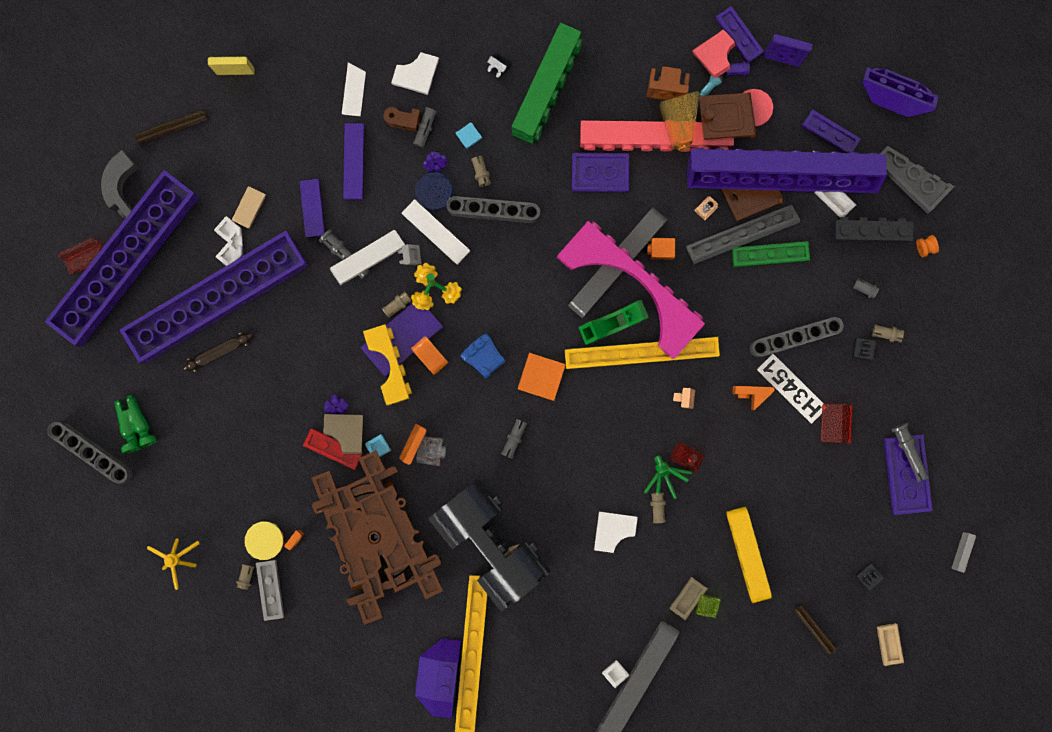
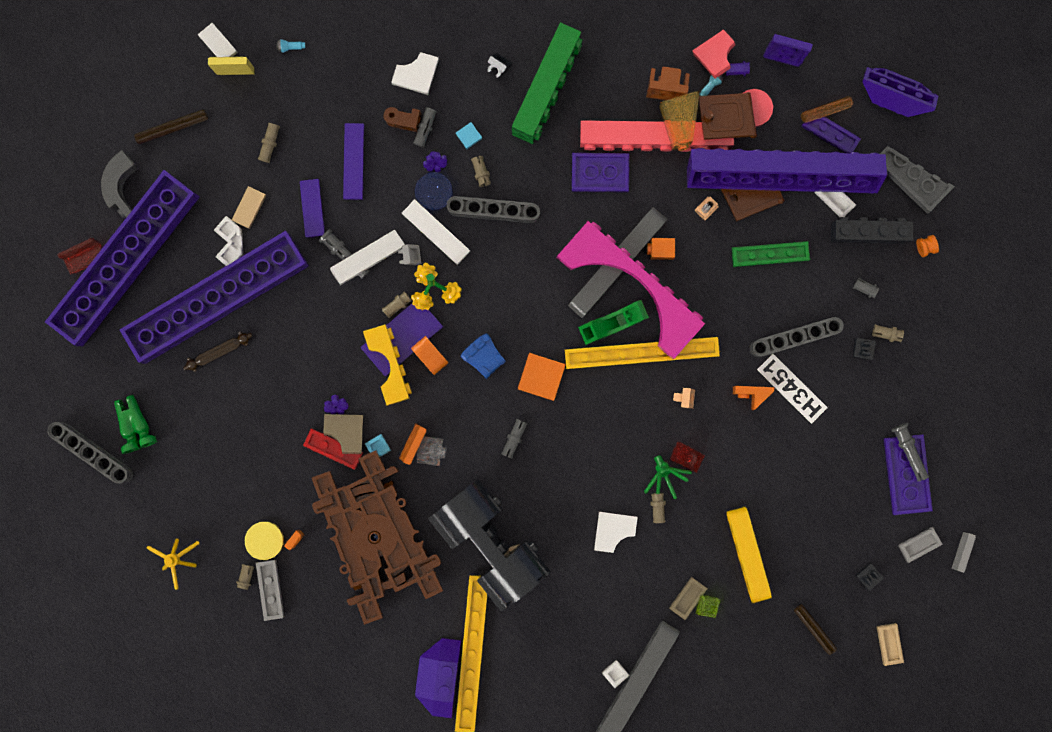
white sticker [342,63,366,116] -> none
dark grey tile [686,204,800,264] -> none
dark purple tile [715,6,764,63] -> none
clear red panel [821,404,852,444] -> none
none -> white tile [198,23,238,57]
none -> dark tan pin [258,123,280,163]
none -> medium azure piece [276,39,305,53]
none -> clear orange axle [801,97,853,123]
none -> light grey tile [898,527,943,563]

